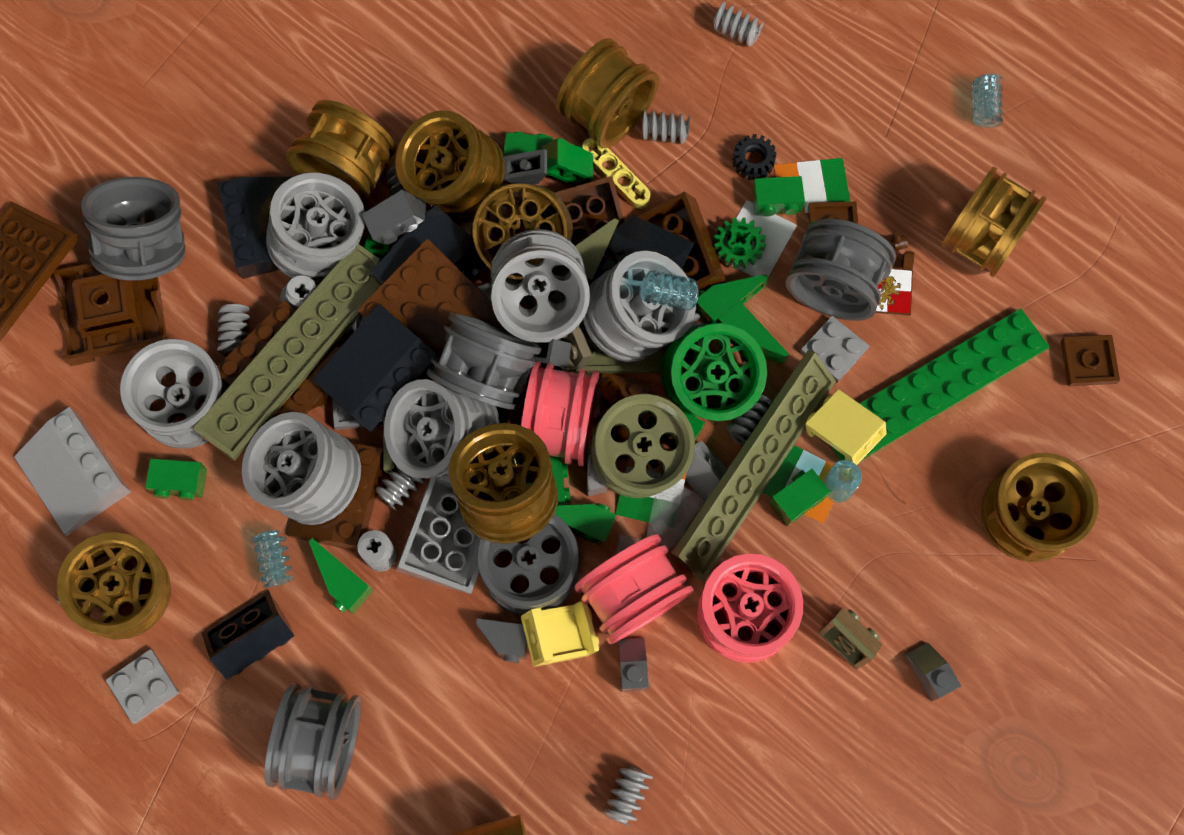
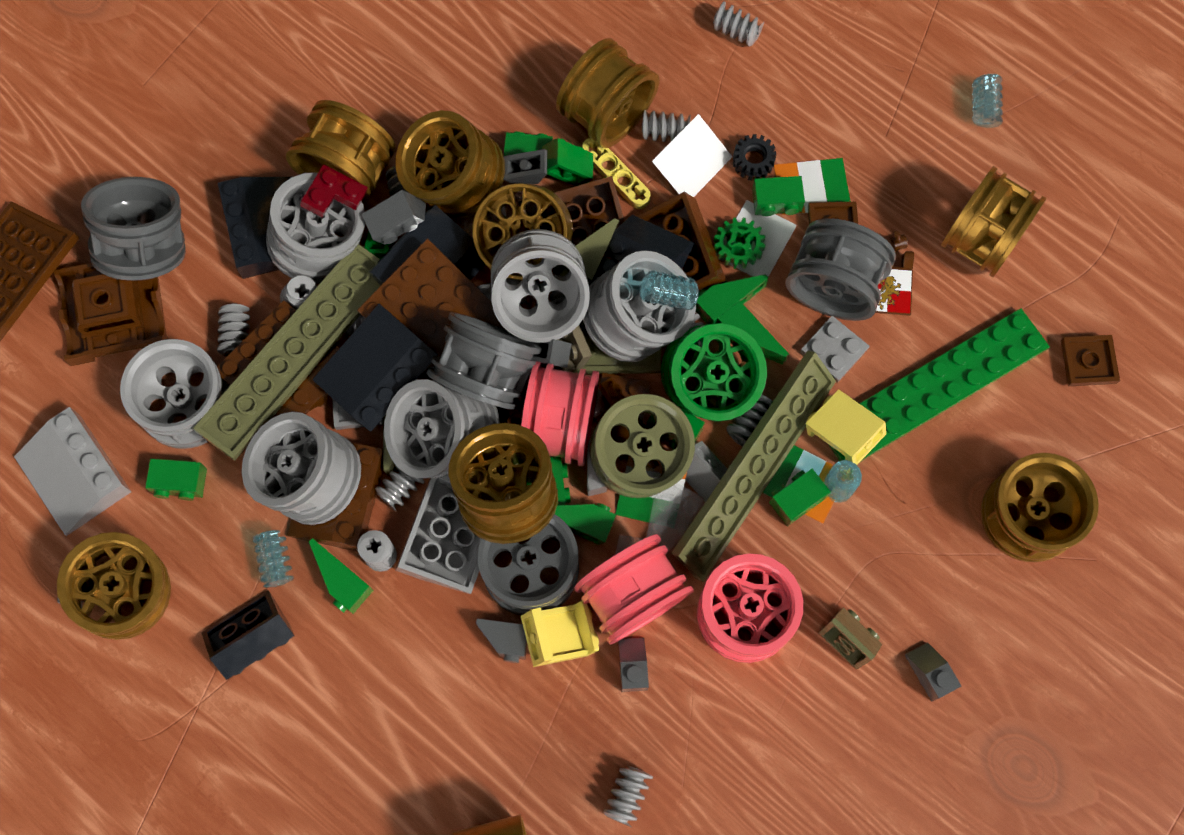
light grey plate [106,649,180,724] -> none
dark grey wheel [264,683,362,800] -> none
none -> dark red plate [300,164,368,218]
none -> white sticker [652,114,732,197]

